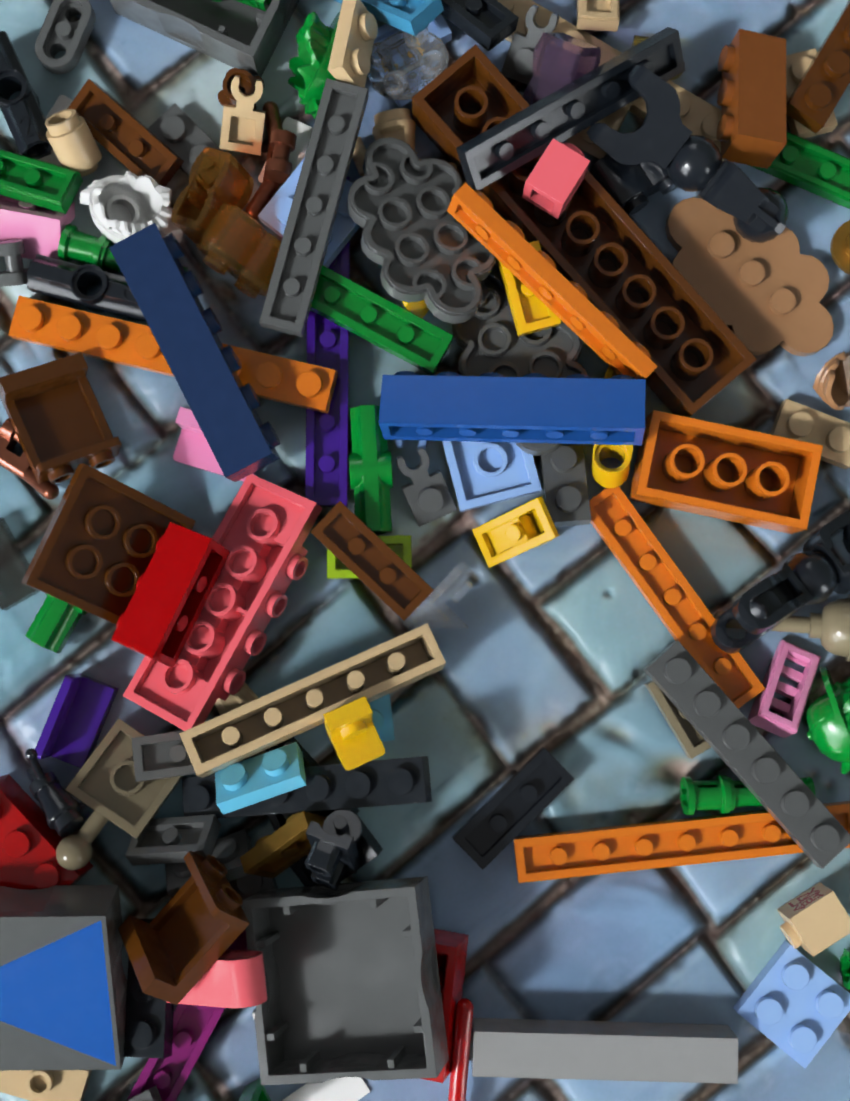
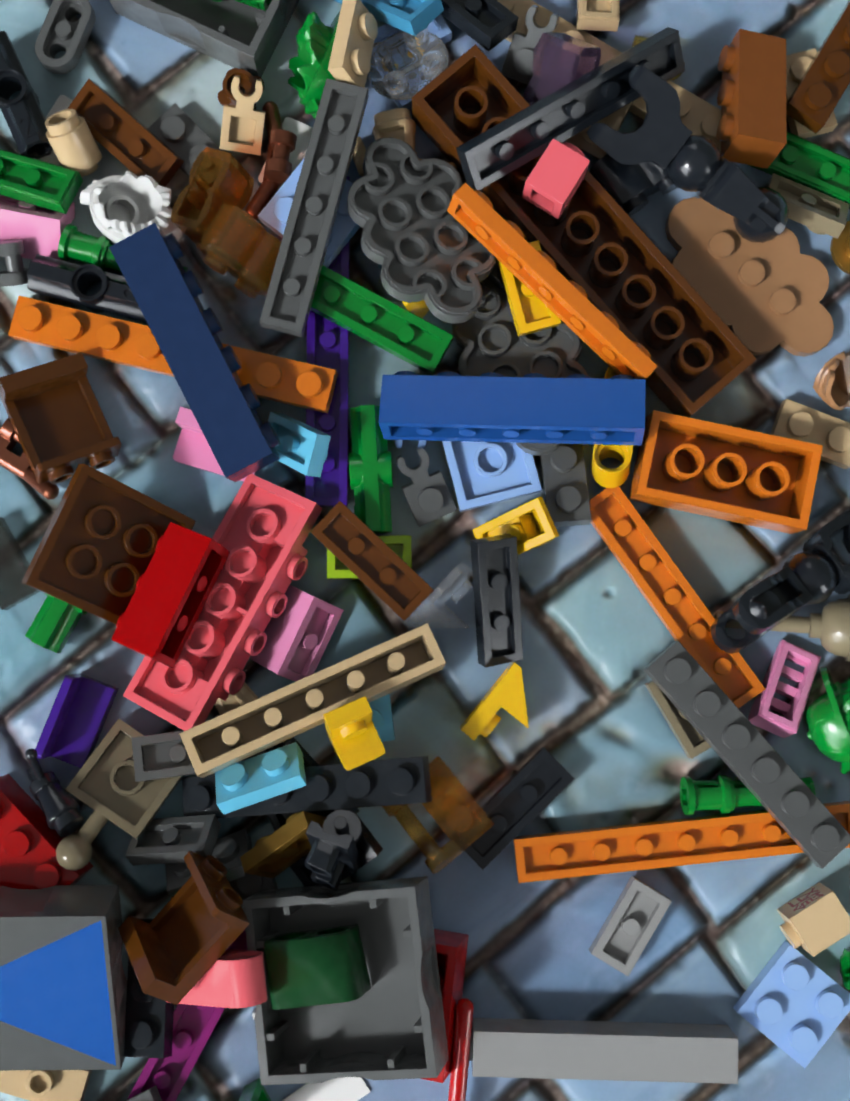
none -> bright pink panel [251,585,344,682]
none -> dark green piece [264,924,371,1010]
none -> medium azure plate [268,411,331,477]
none -> clear orange plate [381,756,495,874]
none -> yellow slope [460,662,529,741]
none -> black plate [470,534,523,668]
none -> light grey plate [589,876,672,976]
none -> dark tan plate [766,173,849,239]

